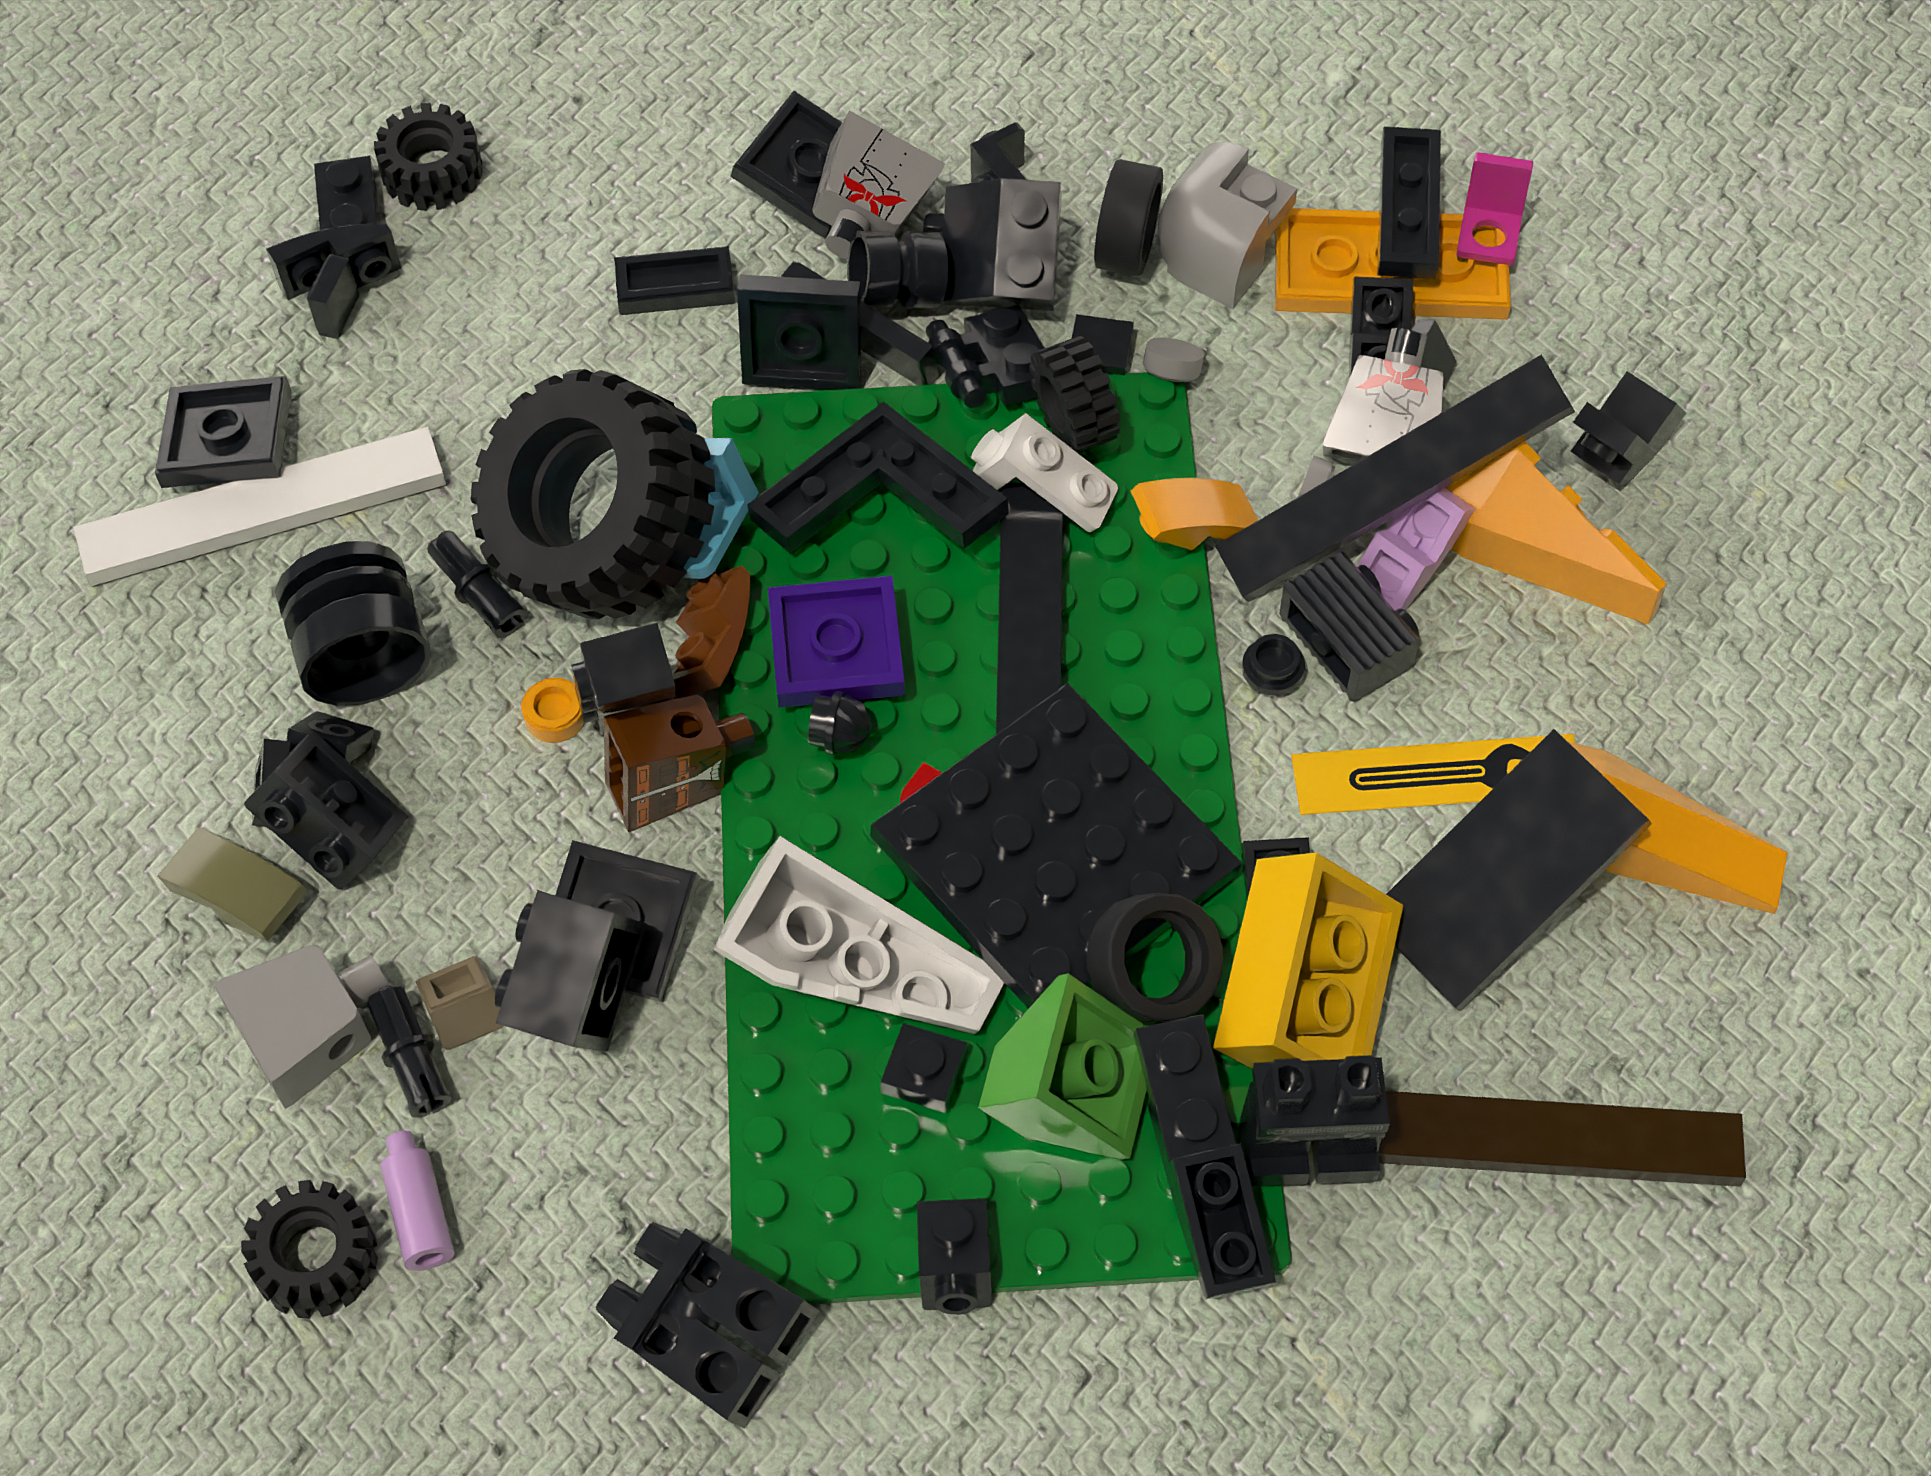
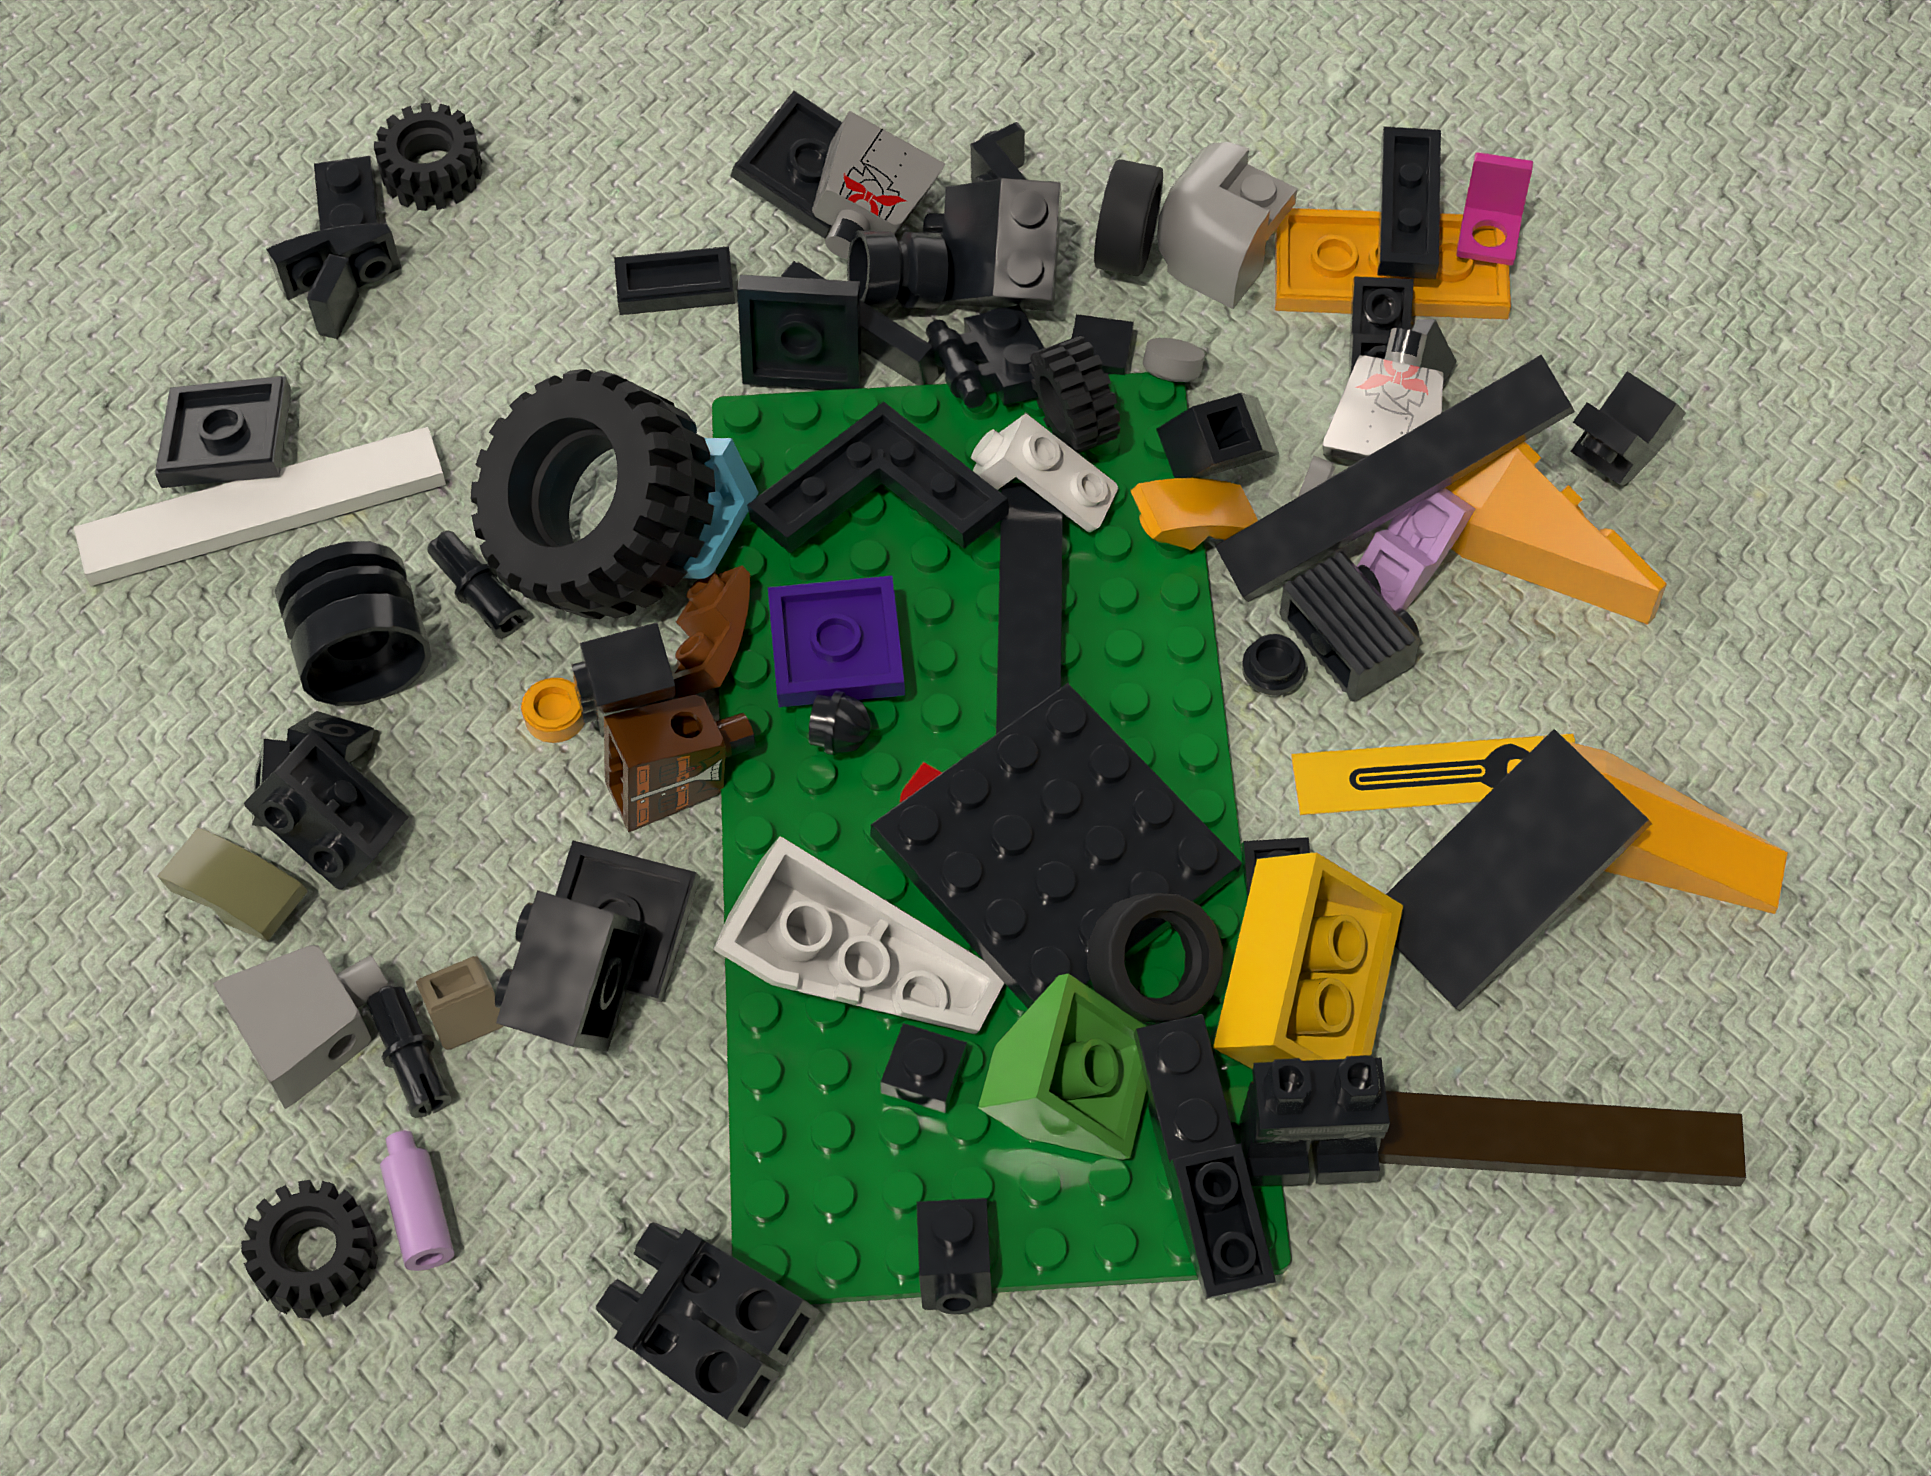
none -> black slope [1156,392,1279,478]

